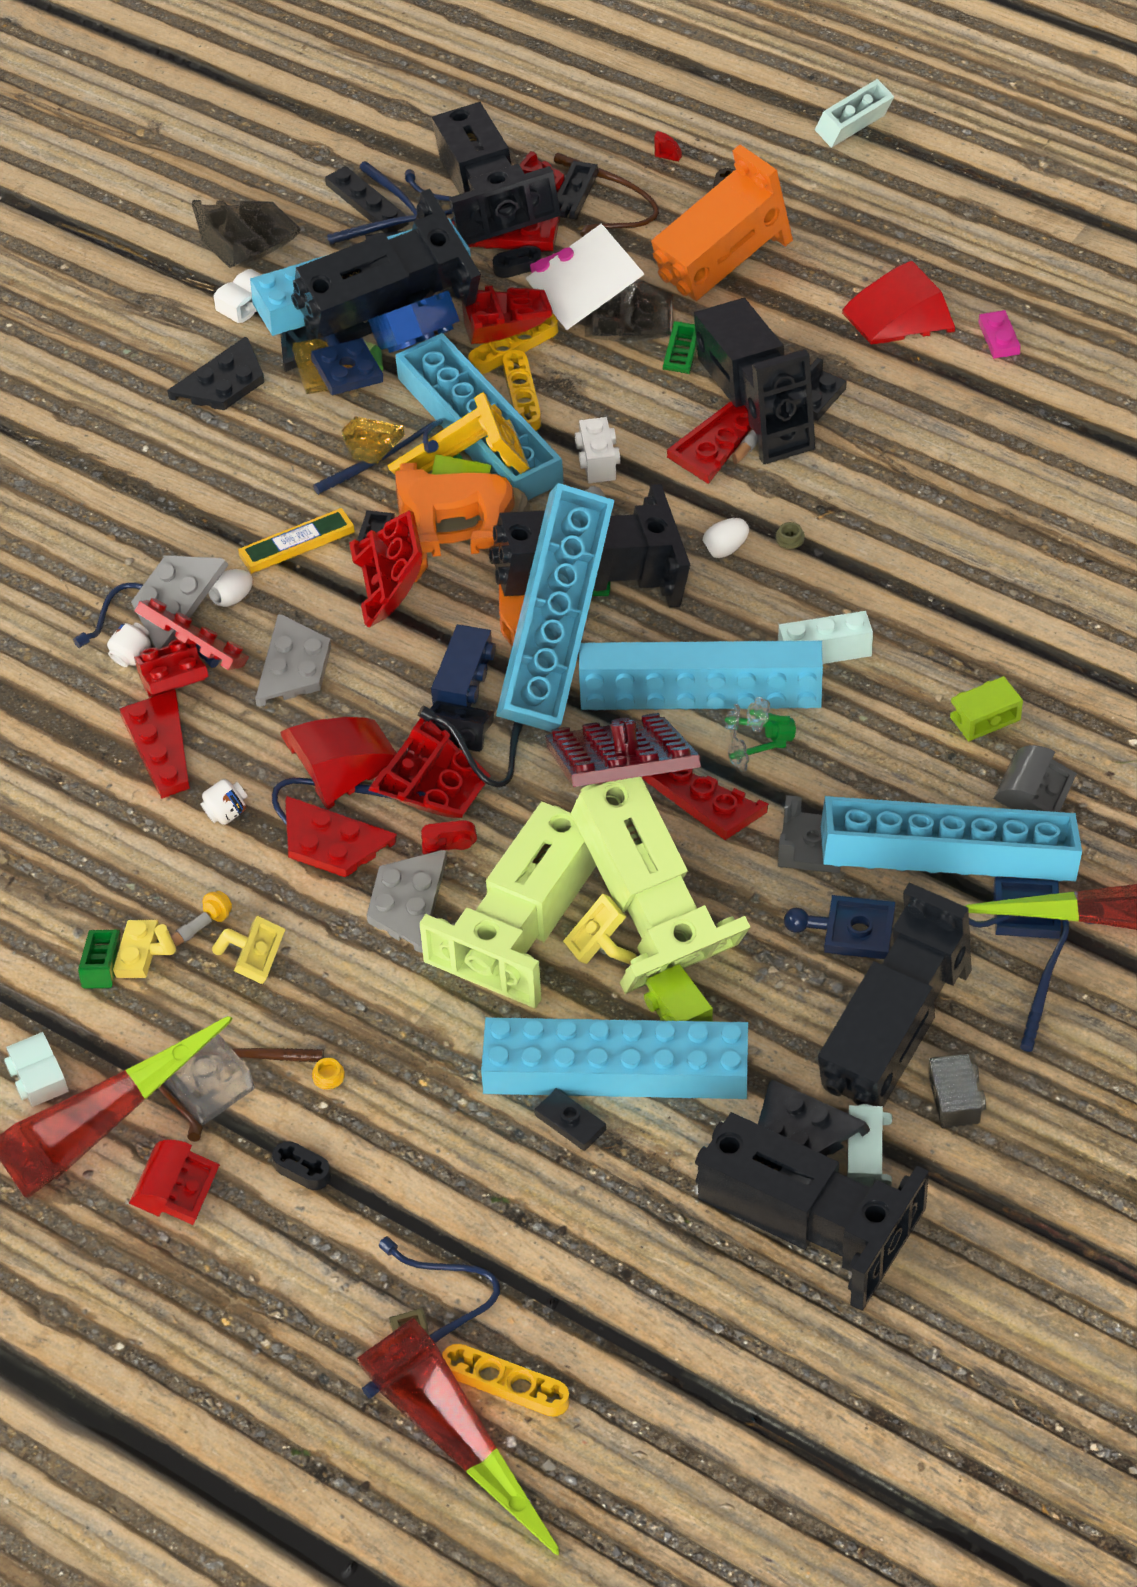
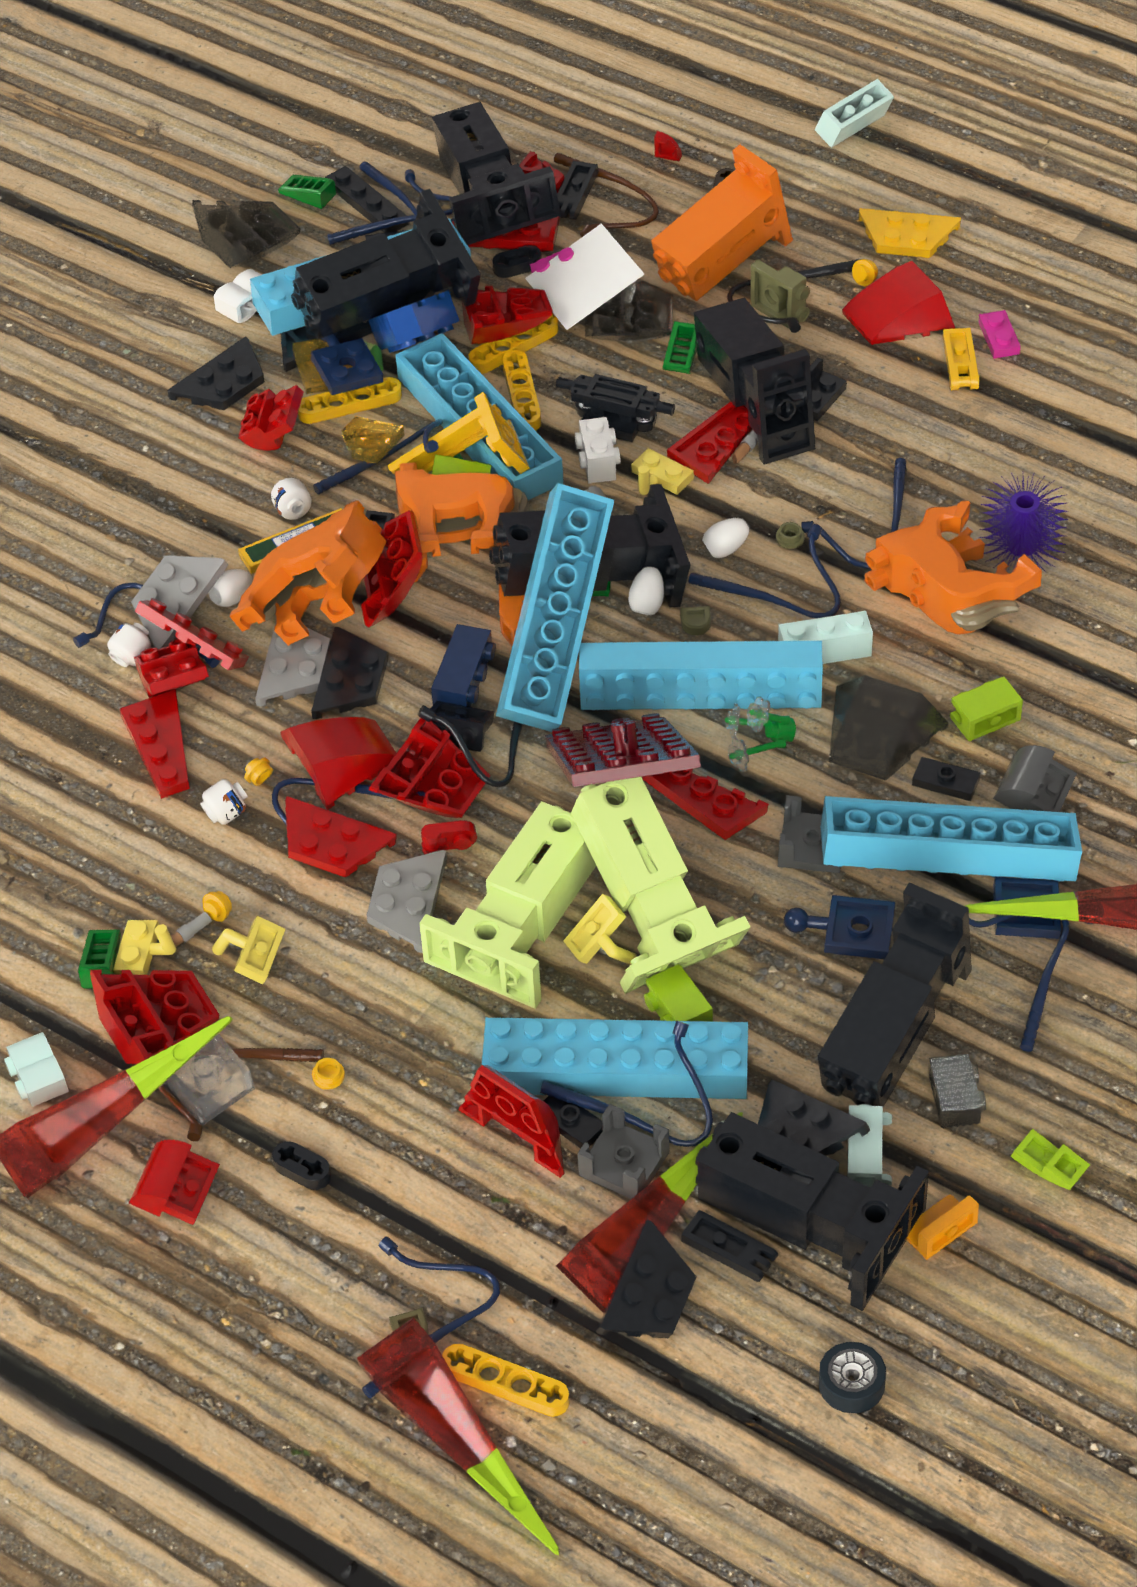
none -> red wedge [90,970,220,1064]
none -> orange piece [230,500,387,645]
none -> red brick [238,385,304,451]
none -> yellow plate [244,757,273,786]
none -> white head [271,478,312,520]
none -> green slope [278,174,336,209]
none -> yellow beam [298,377,402,424]
none -> black wing [311,627,388,719]
none -> red wedge [459,1065,565,1178]
none -> dark blue piece [540,1021,713,1147]
none -> black piece [556,374,675,442]
none -> clear red plate [556,1112,743,1313]
none -> dark grey panel [577,1104,670,1202]
none -> black wing [596,1219,697,1338]
none -> white animal [628,567,664,615]
none -> light yellow plate [631,448,694,495]
none -> olive tile [680,606,711,635]
none -> black hinge [681,1210,778,1282]
none -> dark blue piece [688,524,841,618]
none -> black piece [727,259,859,333]
none -> olive plate [751,259,810,329]
none -> dark blue piece [801,458,906,569]
none -> wheel [819,1342,886,1413]
none -> clear smoke wedge [829,675,948,781]
none -> yellow plate [852,259,878,286]
none -> yellow wing [859,208,961,258]
none -> orange piece [864,501,1042,635]
none -> light orange panel [907,1194,979,1260]
none -> black plate [912,757,981,801]
none -> yellow plate [943,328,979,391]
none -> dark purple piece [979,472,1069,571]
none -> lime slope [1010,1129,1090,1190]

